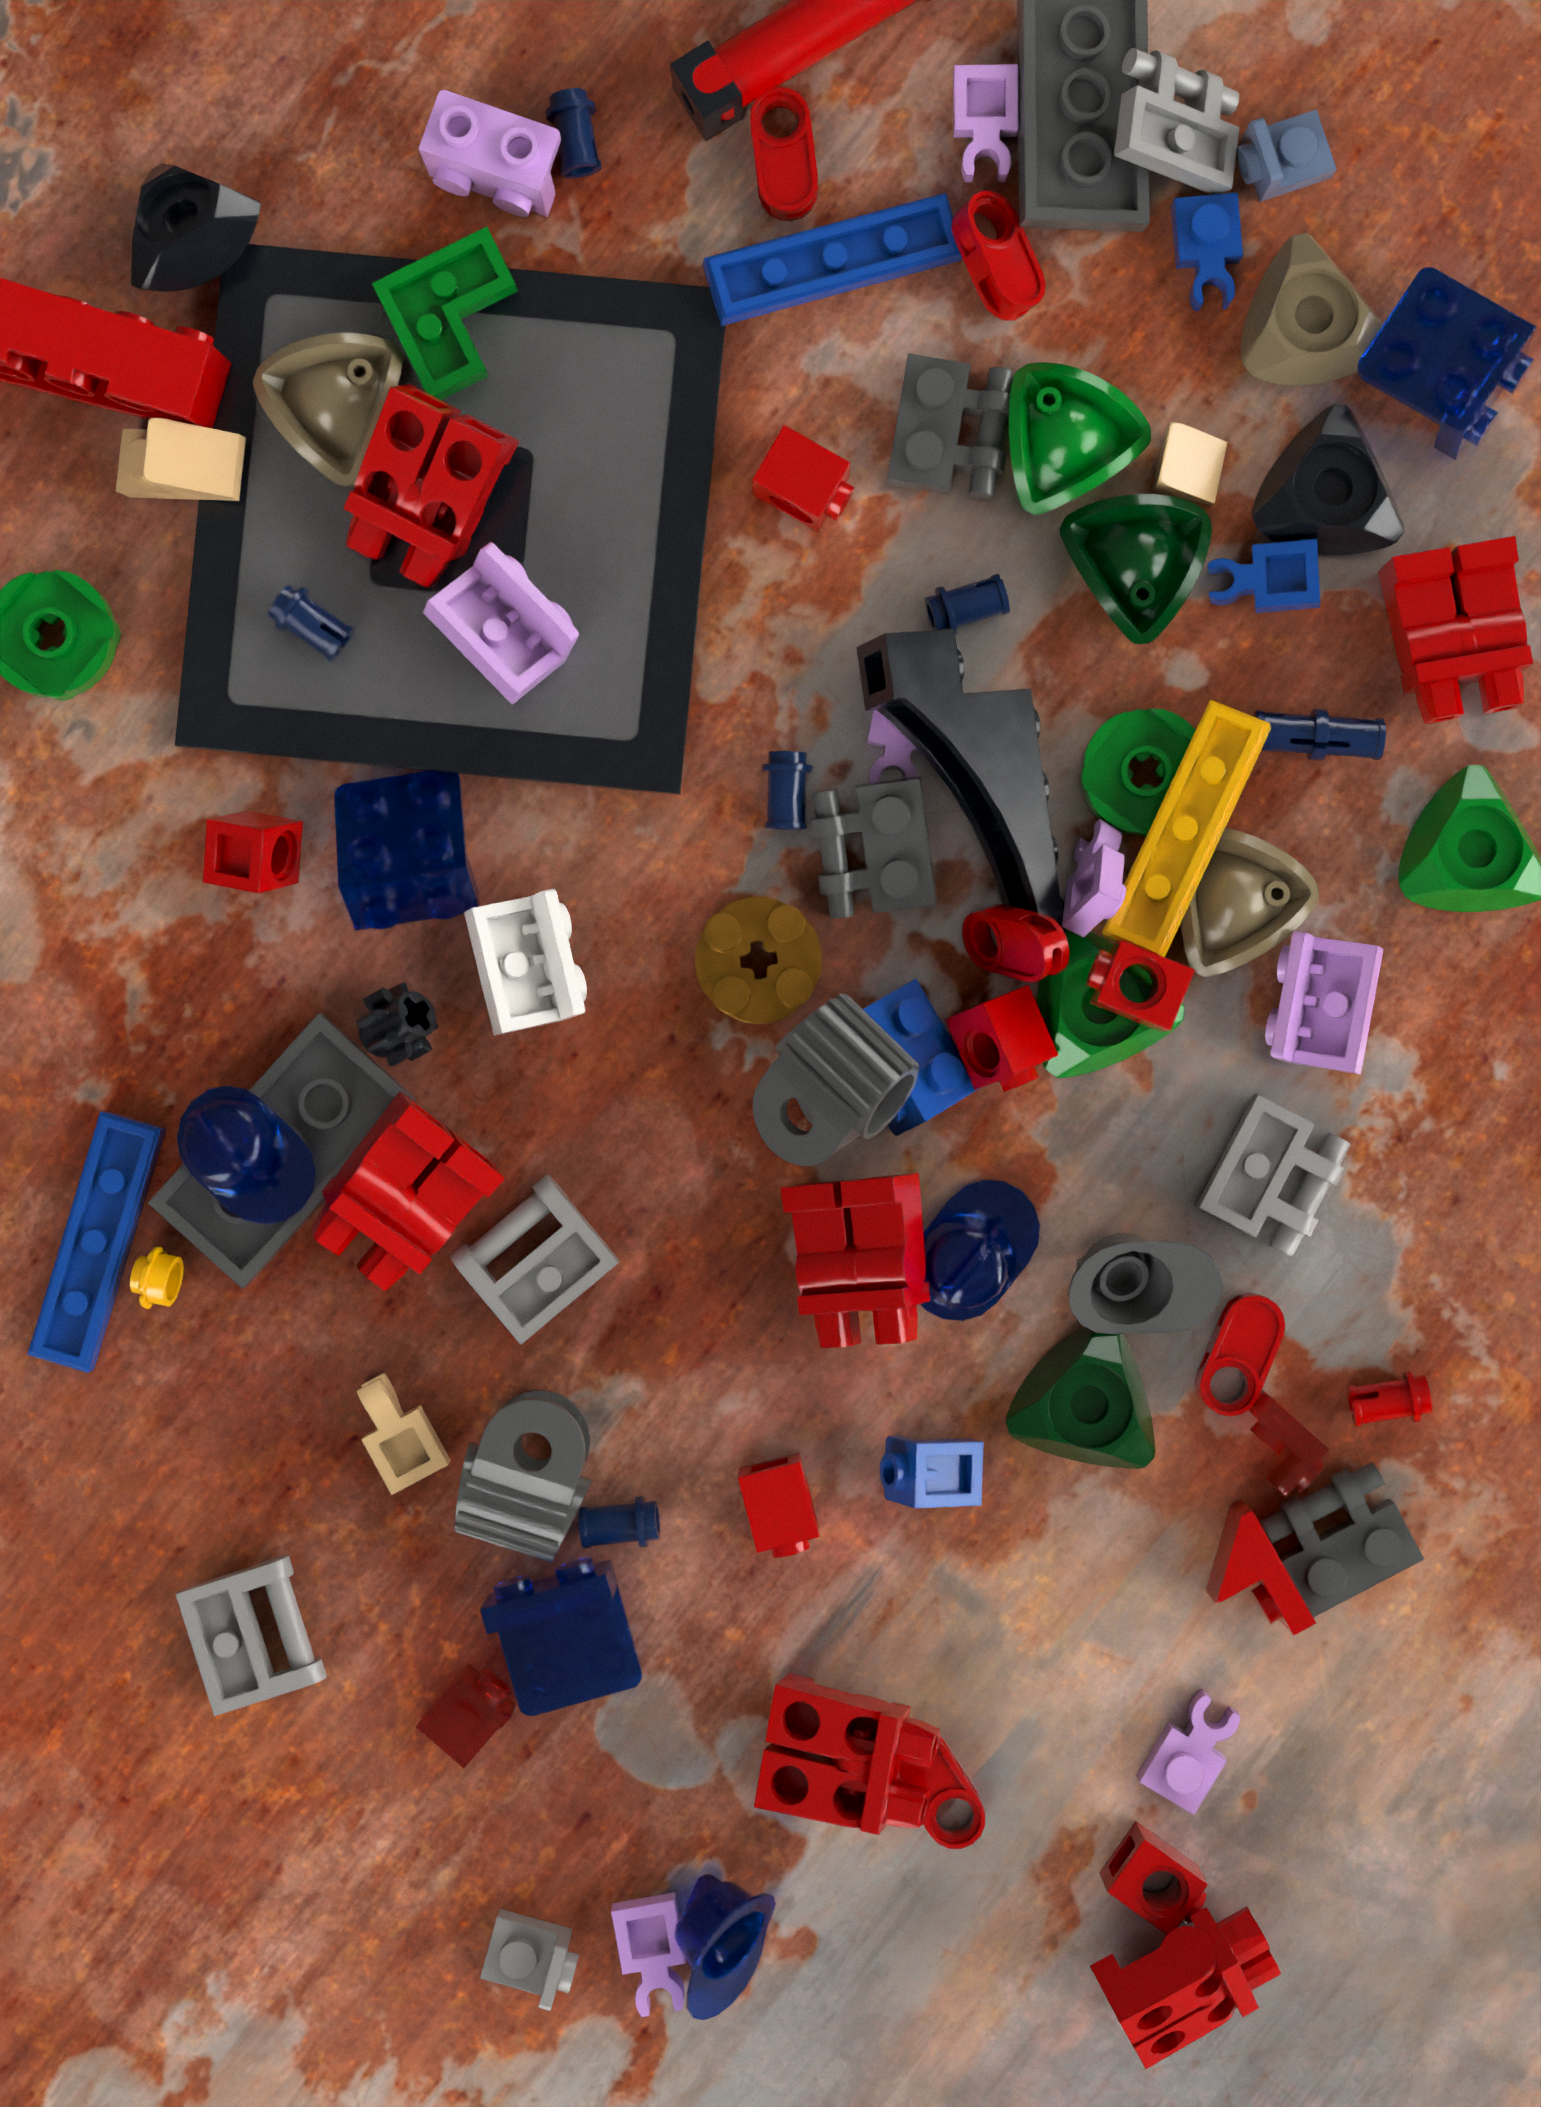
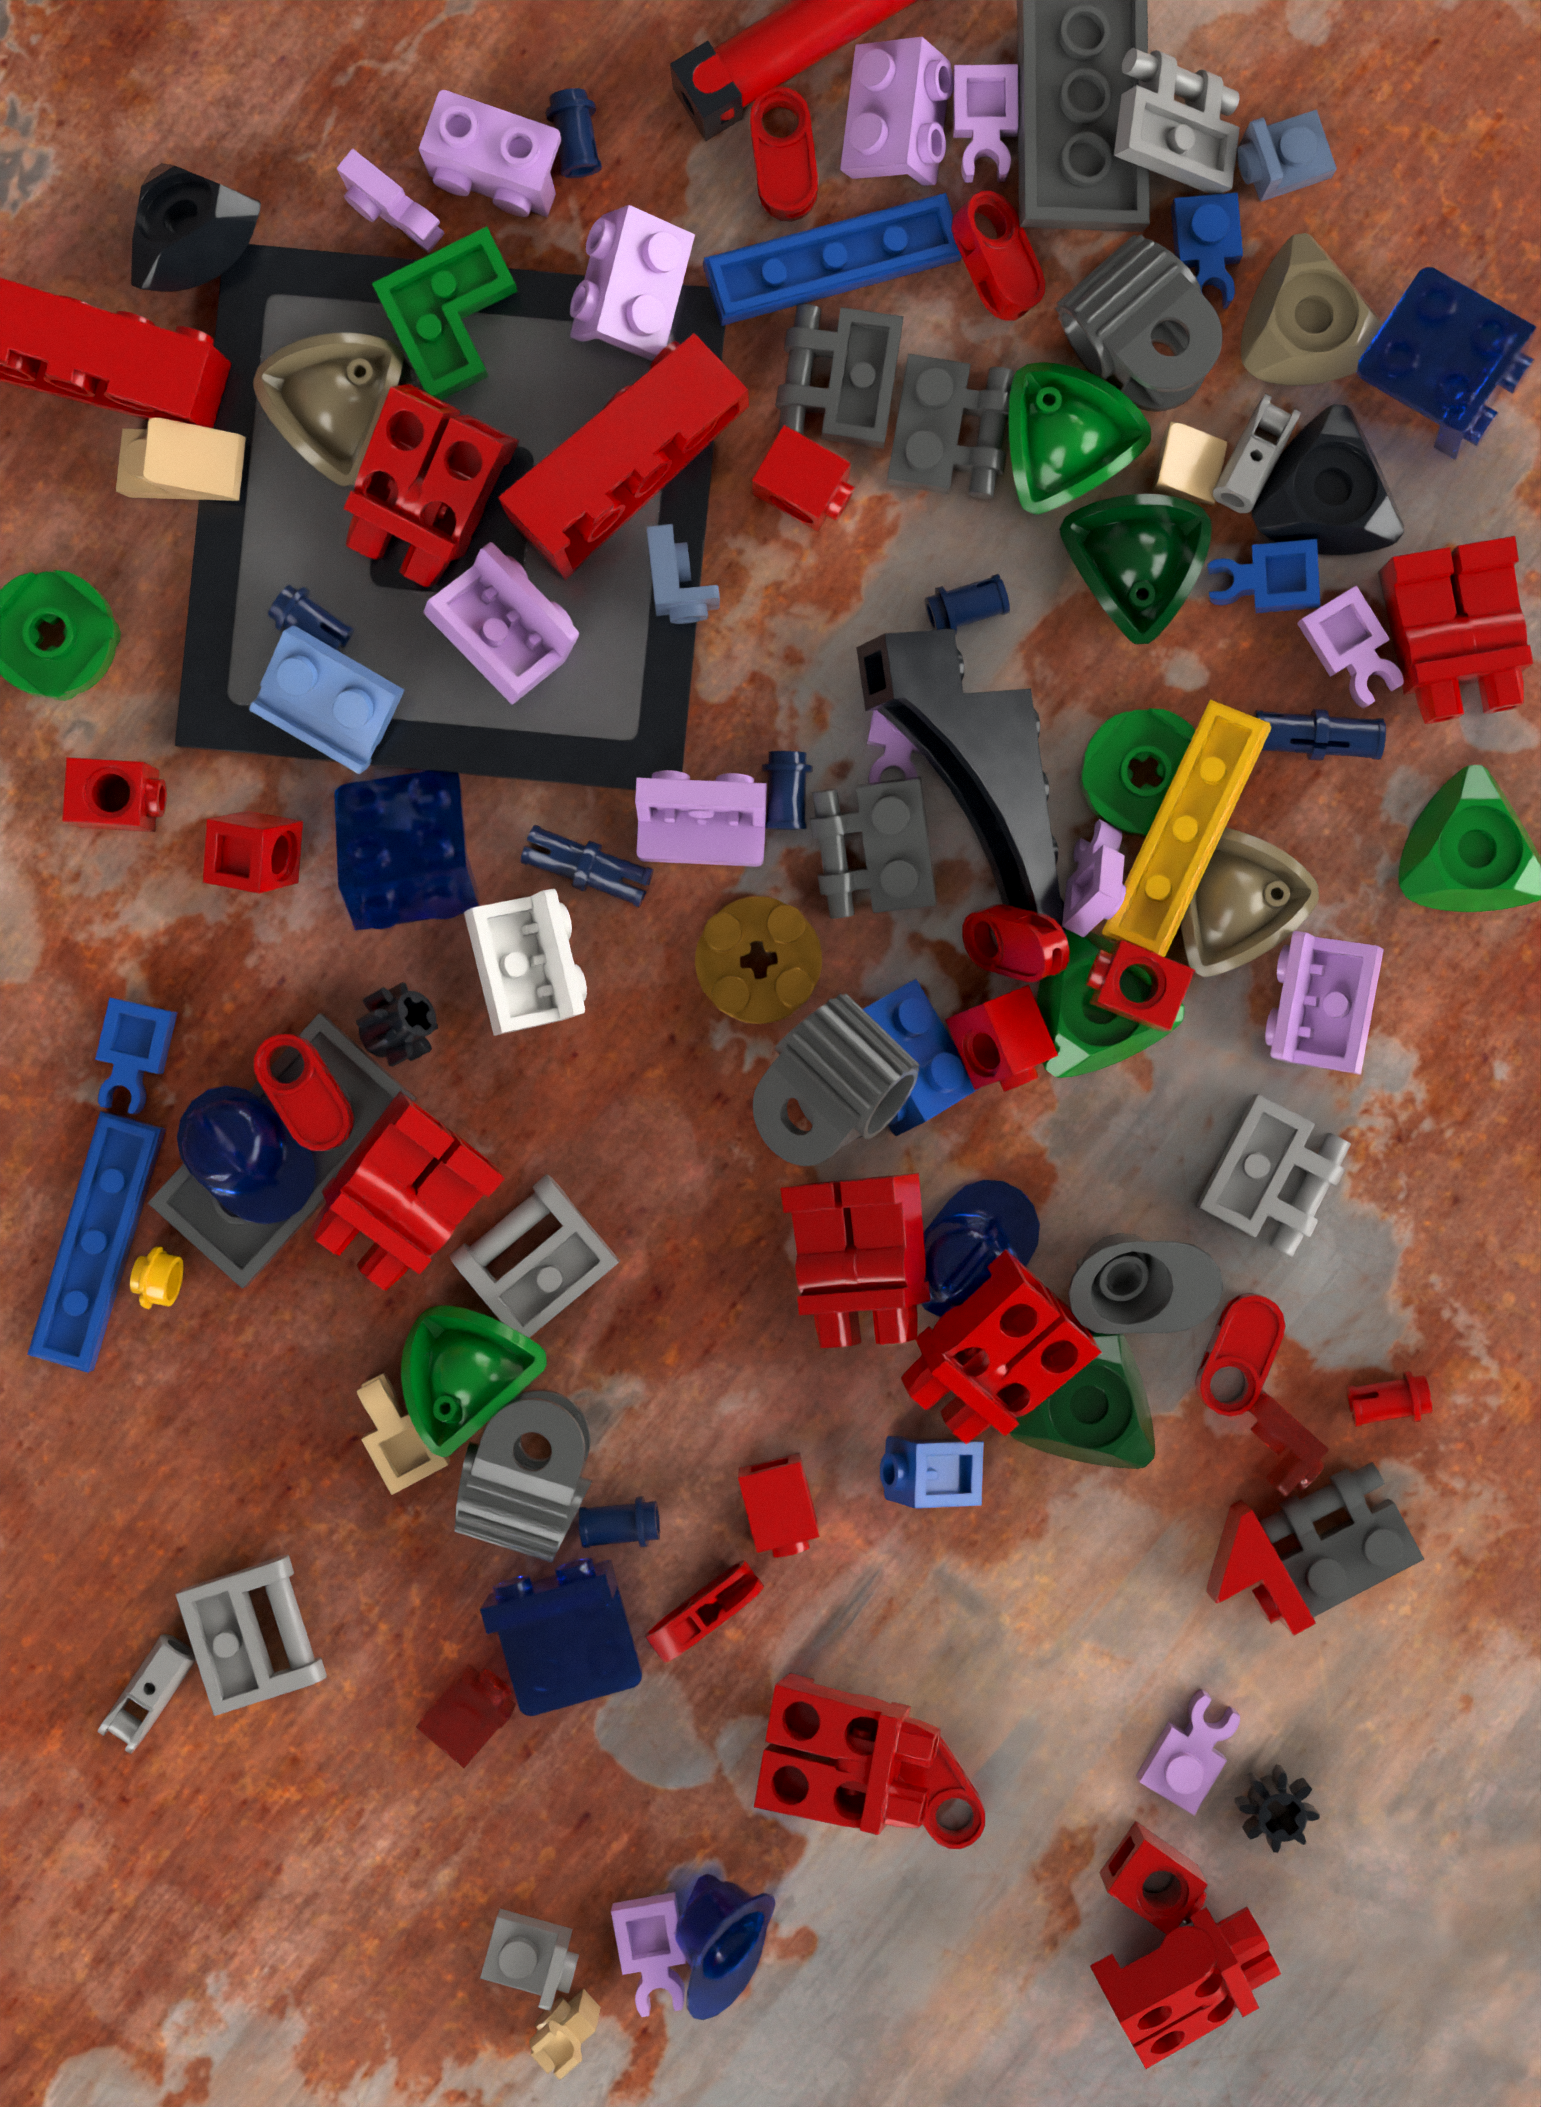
none -> red brick [62,757,167,832]
none -> blue plate [95,997,178,1114]
none -> light grey bar [97,1634,196,1754]
none -> medium blue plate [249,625,405,774]
none -> red piece [254,1034,355,1151]
none -> lavender plate [337,148,445,253]
none -> green hat [401,1305,547,1458]
none -> red wedge [498,333,749,581]
none -> dark blue pin [520,824,654,908]
none -> tan plate [529,1989,601,2080]
none -> bracket [570,205,695,361]
none -> lavender bracket [635,770,767,867]
none -> red piece [644,1560,764,1663]
none -> sand blue bracket [647,524,720,624]
none -> dark grey plate [775,304,904,449]
none -> lavender bracket [840,37,953,186]
none -> red hips [901,1249,1102,1445]
none -> dark grey piece [1055,235,1222,412]
none -> light grey bar [1213,393,1301,513]
none -> black gear [1234,1764,1320,1853]
none -> lavender plate [1297,585,1404,709]

